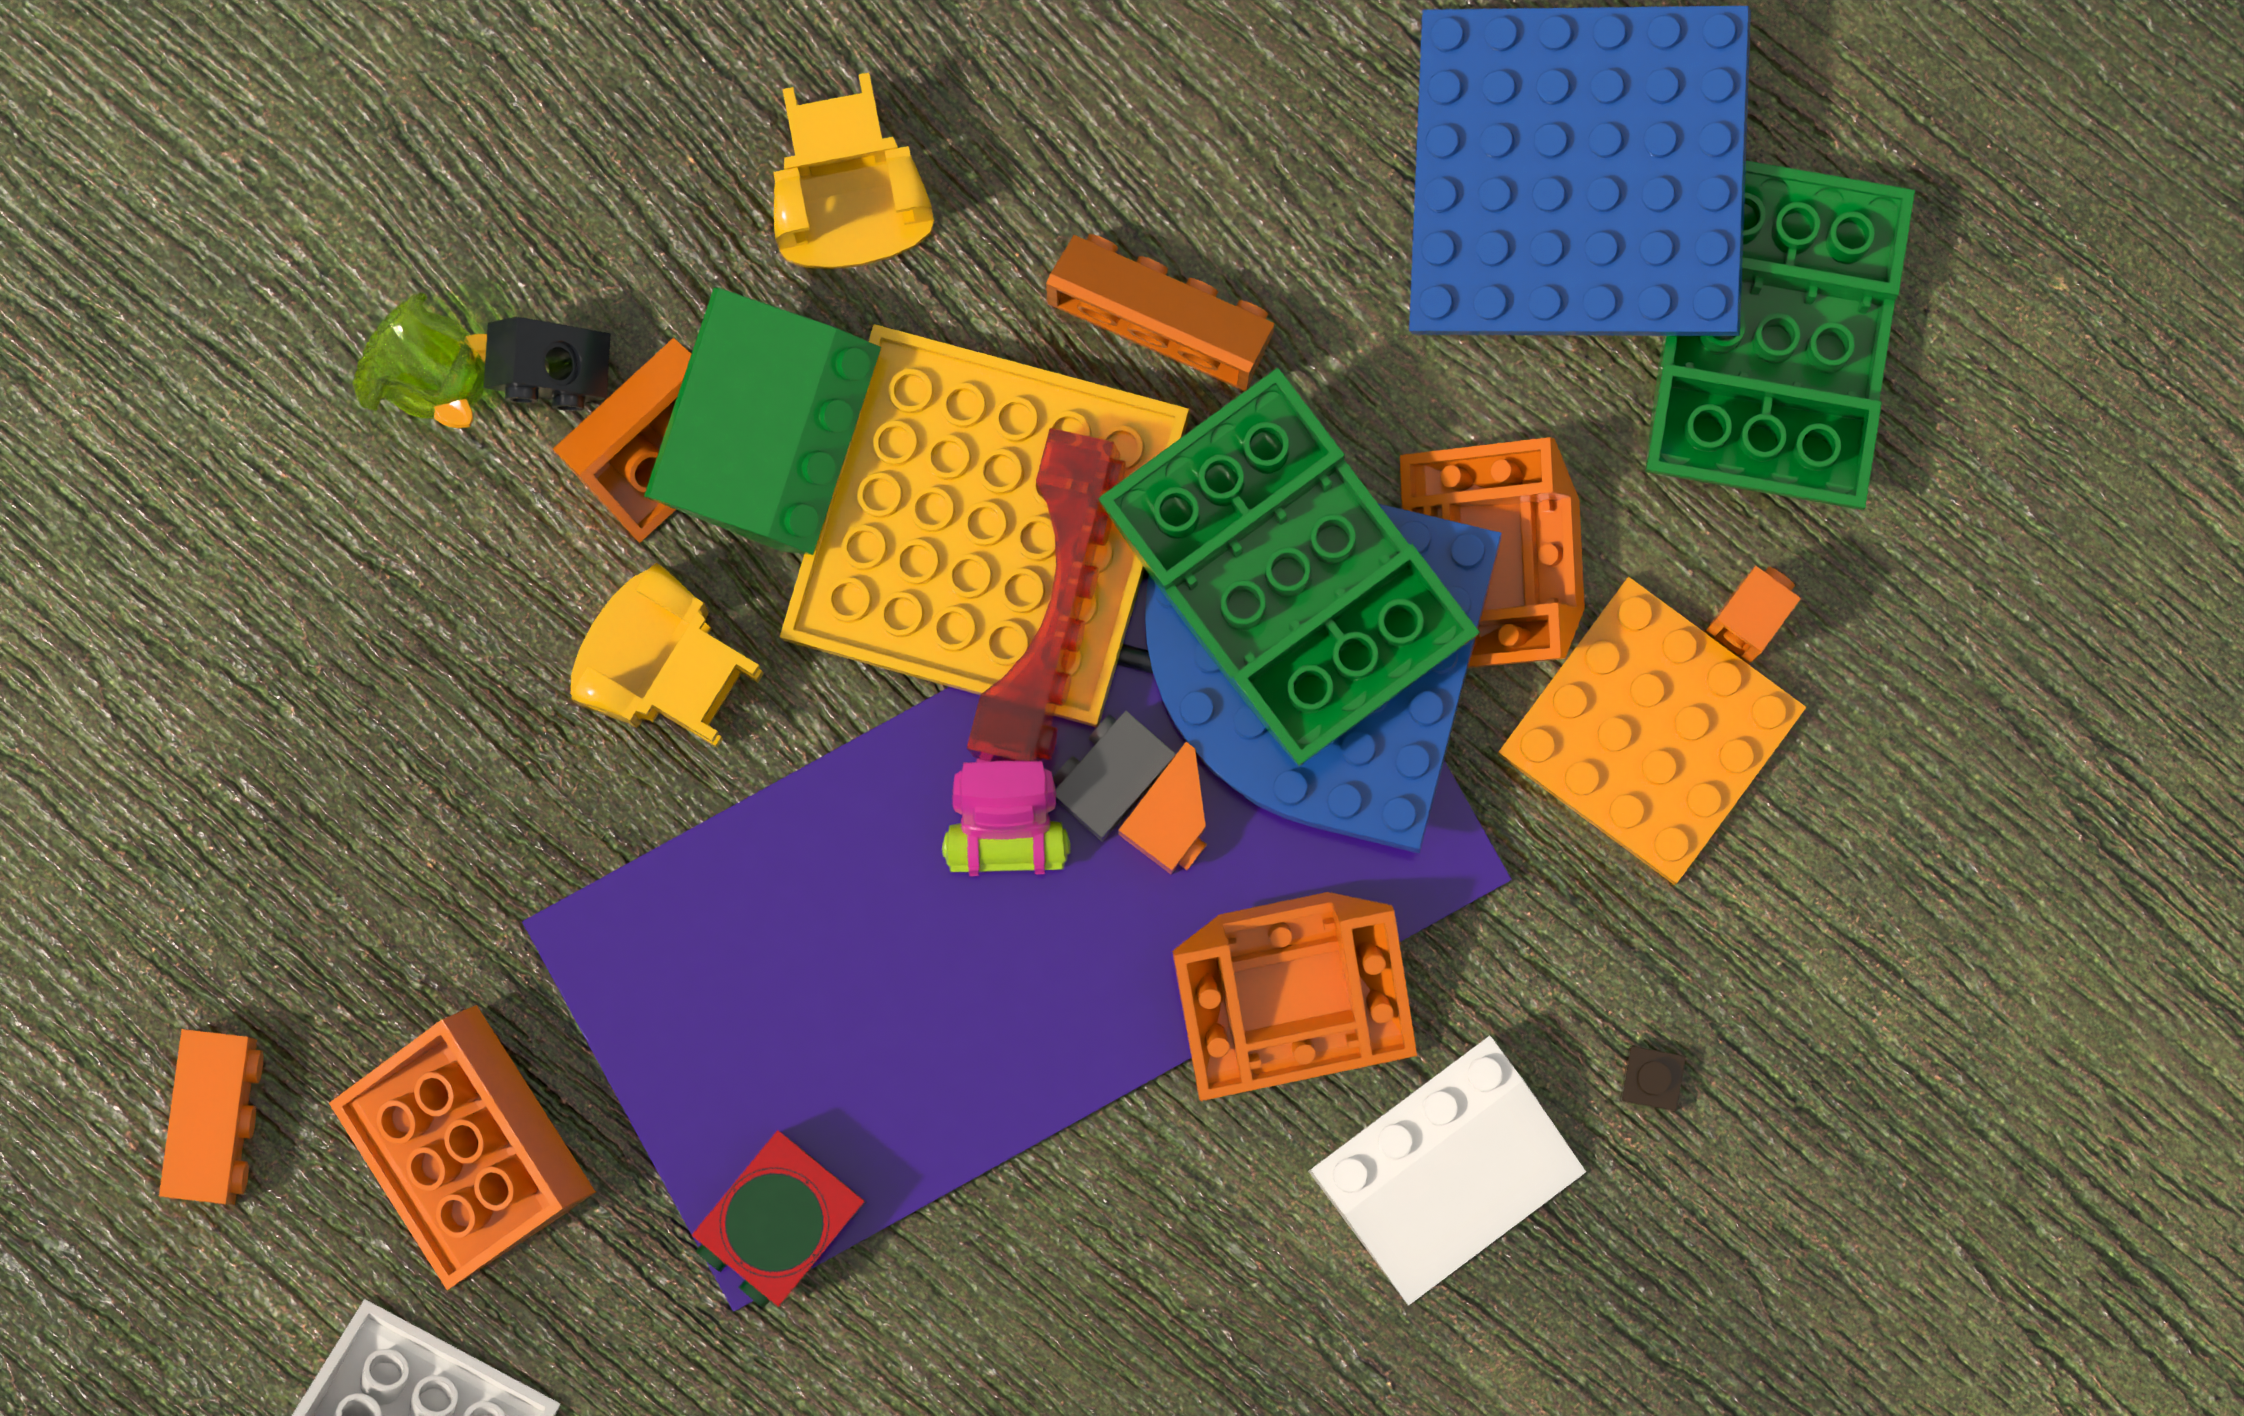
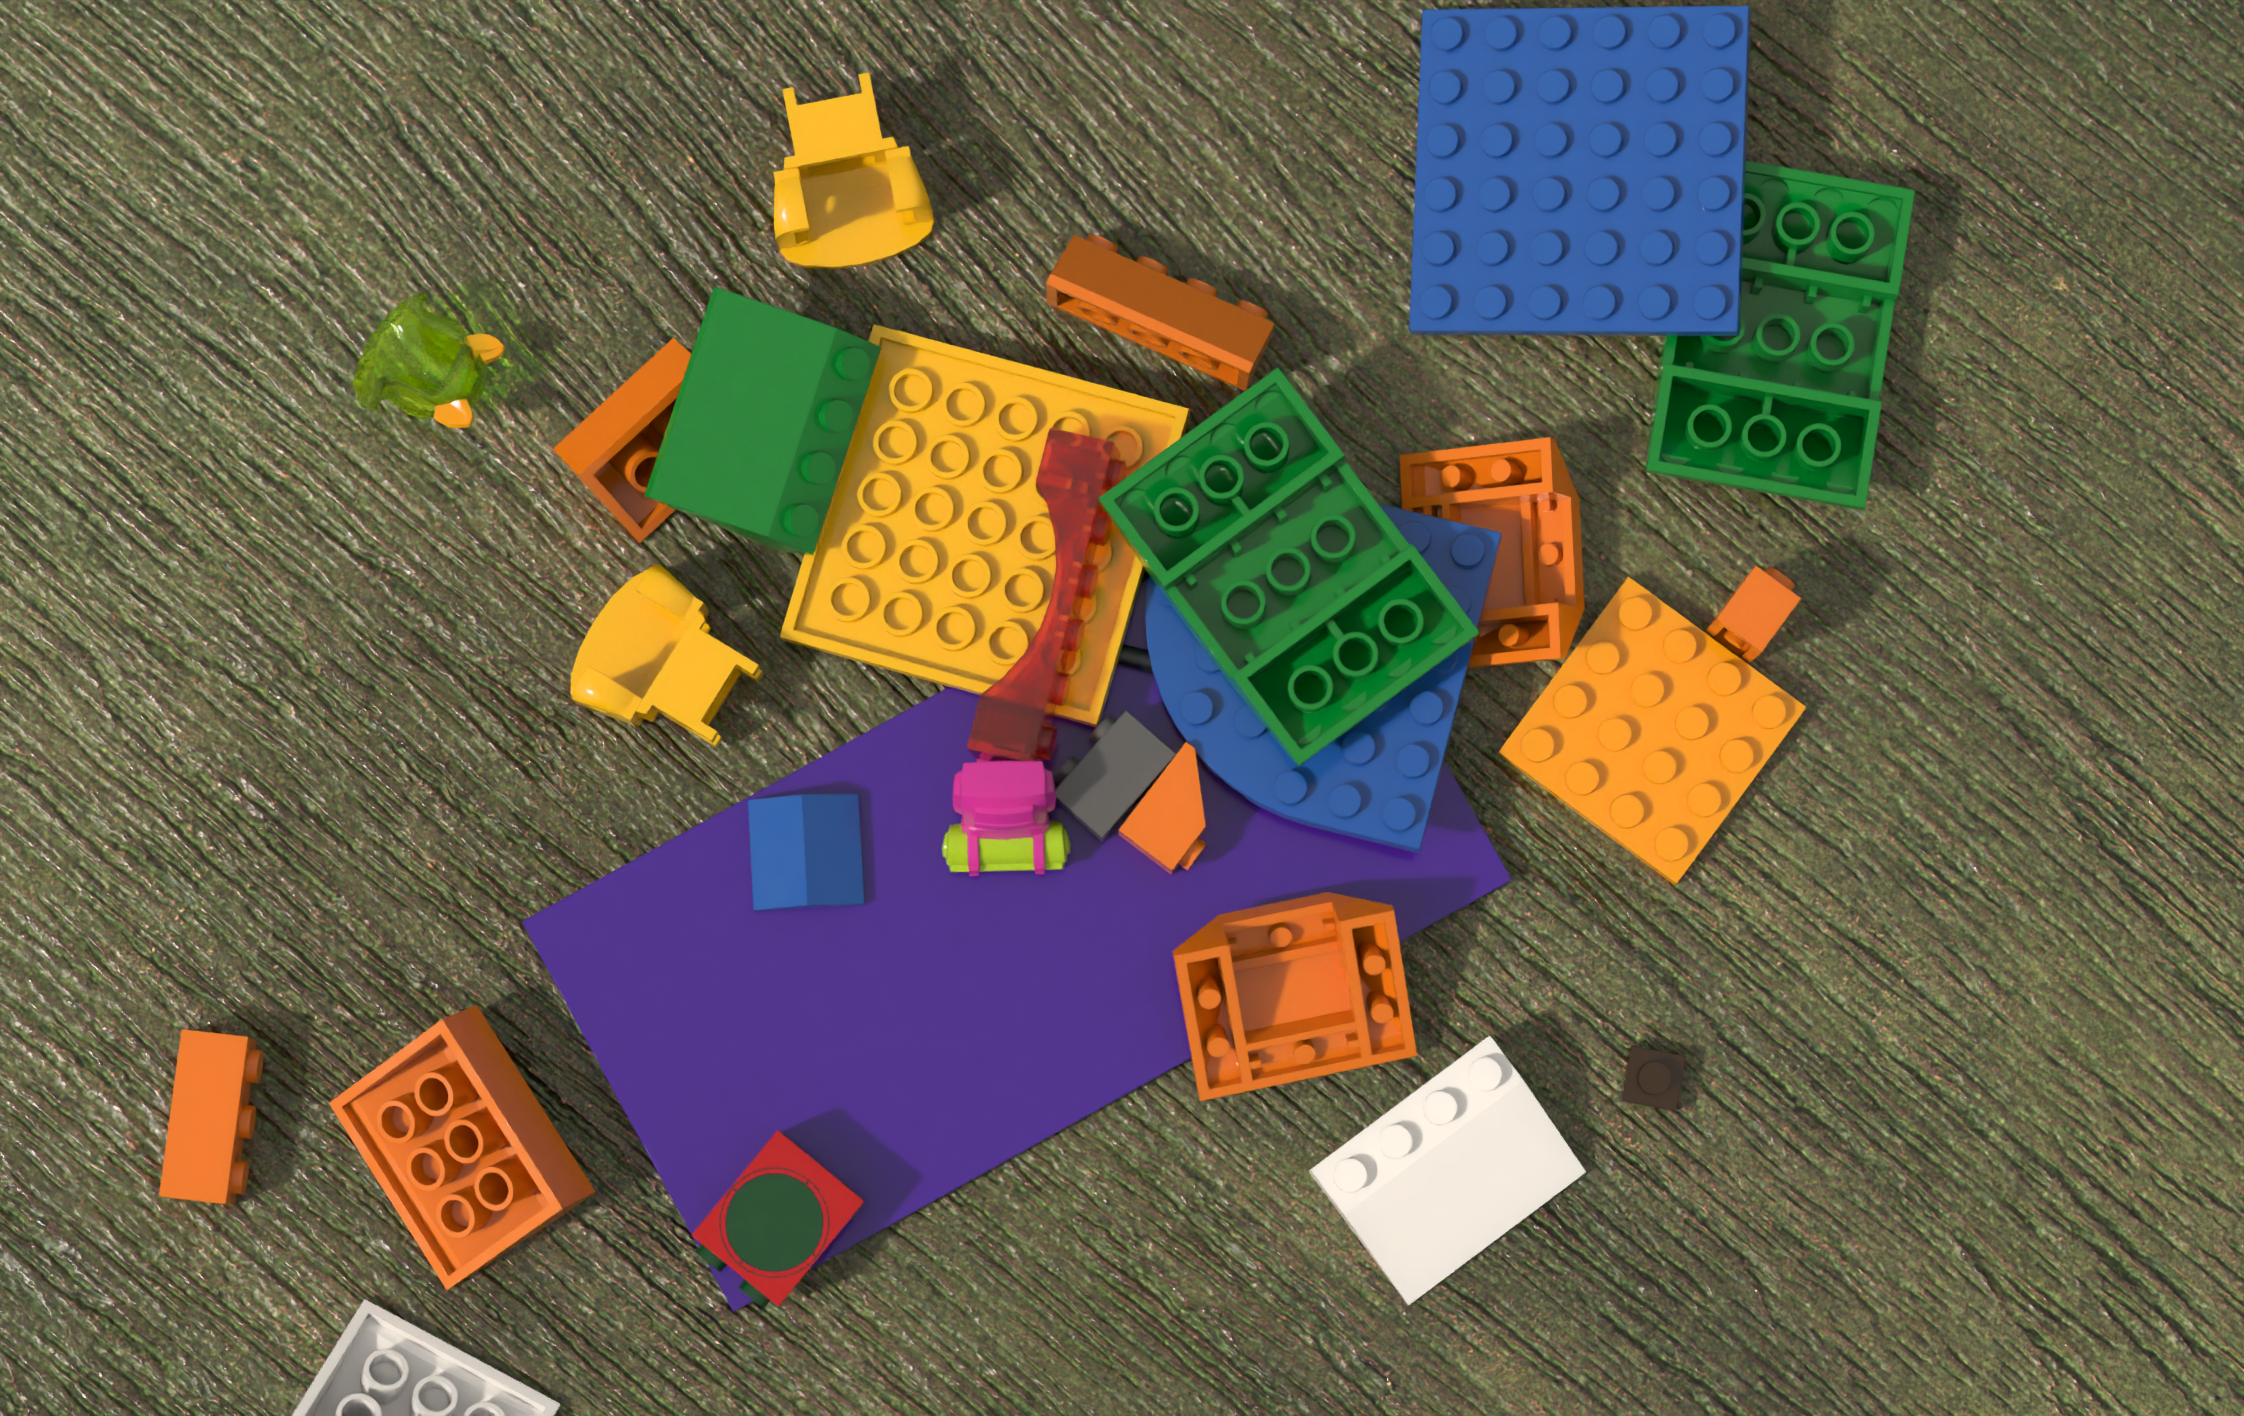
black brick [484,317,611,411] -> none
none -> blue slope [748,794,865,911]

